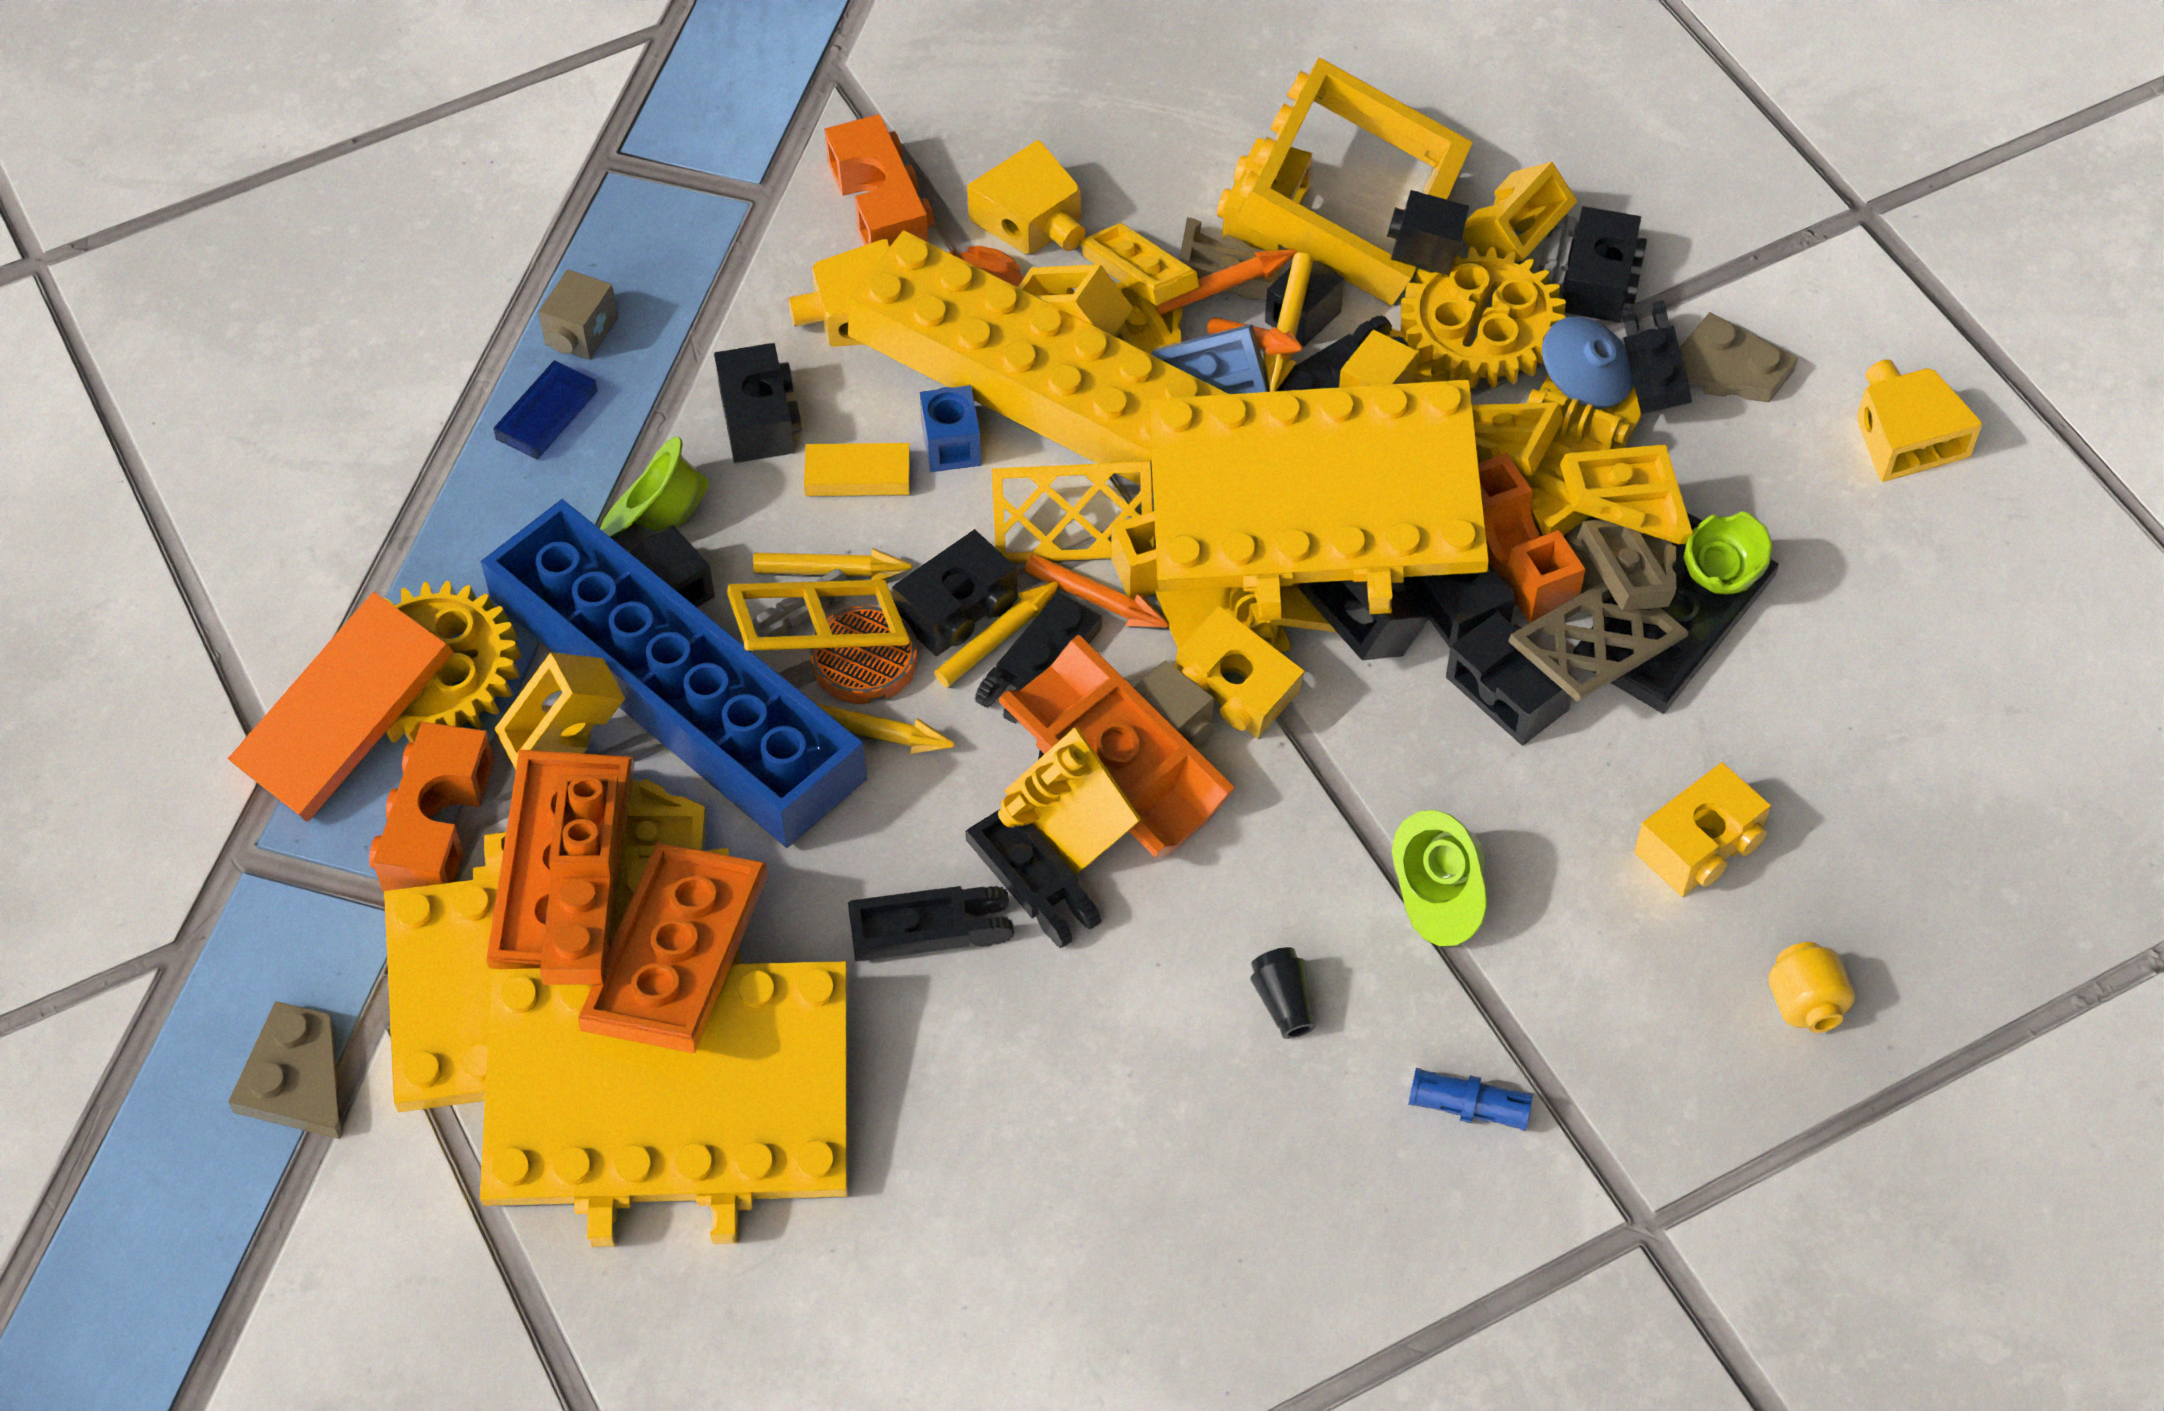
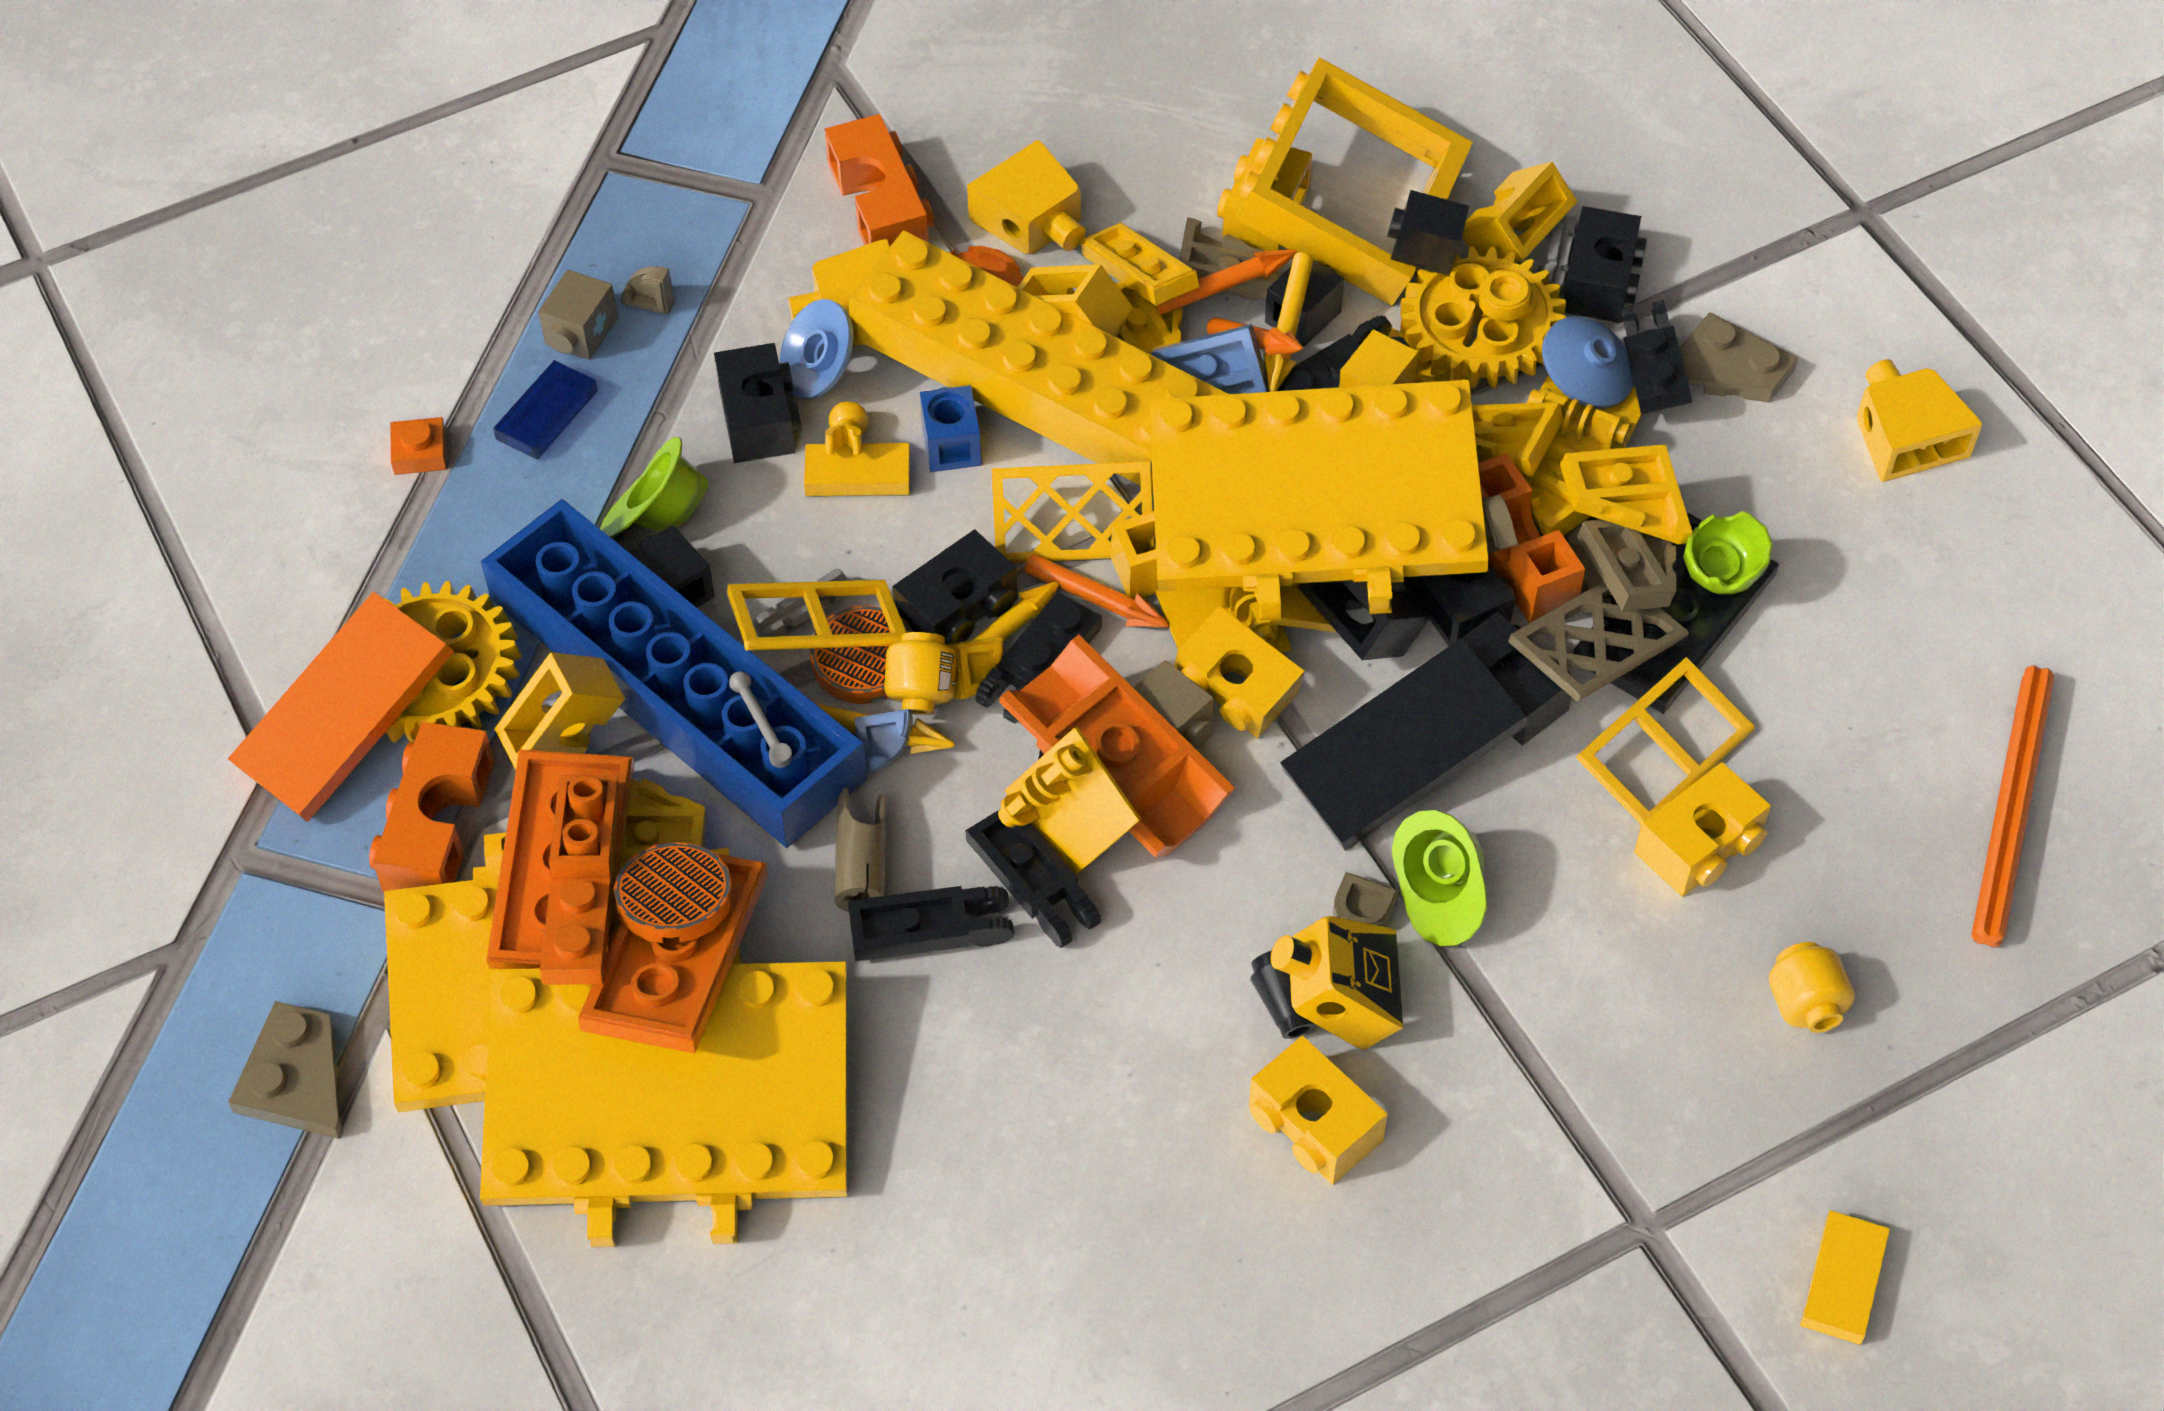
yellow piece [753,548,913,580] -> none
blue pin [1408,1068,1533,1131] -> none
none -> orange plate [390,417,446,475]
none -> tile [613,842,733,943]
none -> dark tan tile [621,266,674,314]
none -> light grey hinge [729,671,792,768]
none -> medium blue dish [780,299,853,400]
none -> yellow arm [825,401,869,455]
none -> dark tan piece [834,787,887,912]
none -> medium blue tile [854,709,913,774]
none -> yellow head [884,632,957,715]
none -> yellow tile [948,637,1004,700]
none -> yellow brick [1249,1035,1388,1185]
none -> yellow torso [1271,916,1403,1050]
none -> black tile [1280,638,1528,851]
none -> dark tan tile [1333,872,1399,927]
none -> yellow tile [1479,270,1531,321]
none -> dark tan tile [1482,494,1518,554]
none -> yellow window [1576,657,1755,826]
none -> yellow tile [1800,1210,1890,1345]
none -> orange axle [1971,665,2055,948]

